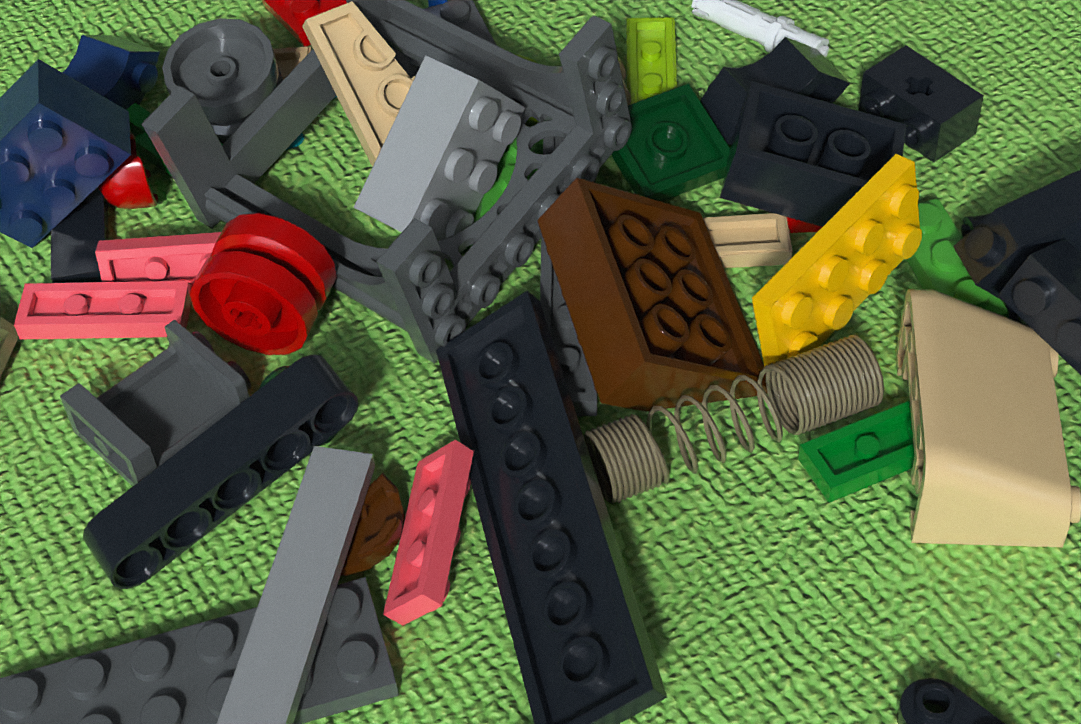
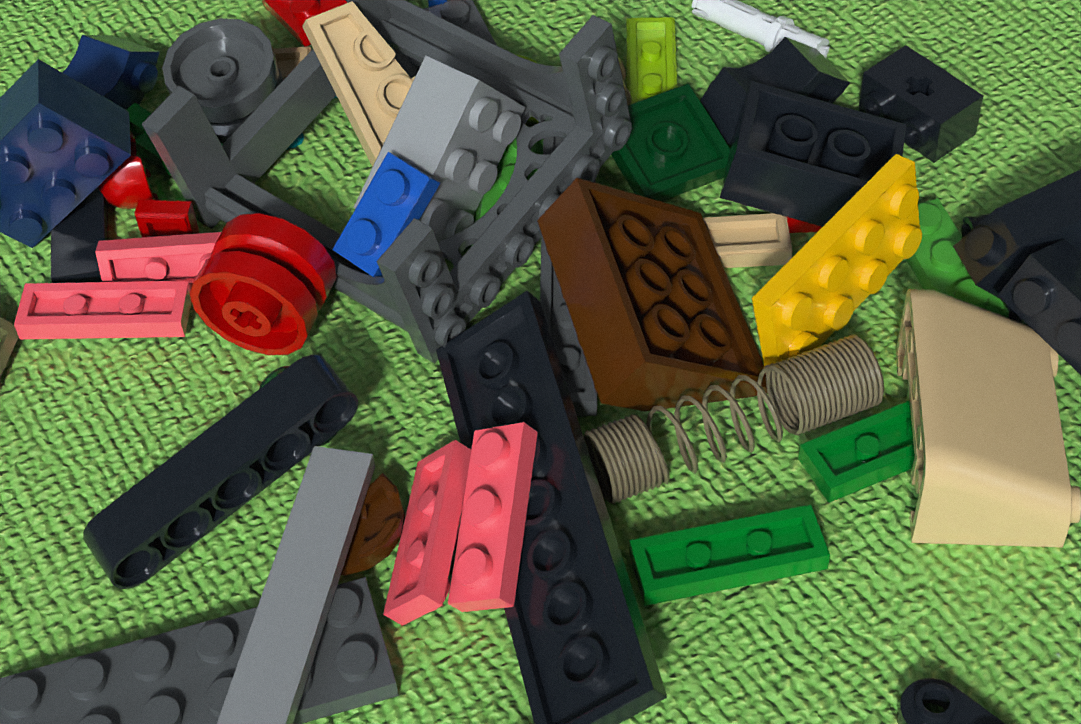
dark grey panel [60,320,251,487] -> none
none -> red tile [135,200,200,238]
none -> blue plate [332,152,440,277]
none -> coral plate [448,422,538,612]
none -> green plate [629,504,830,606]

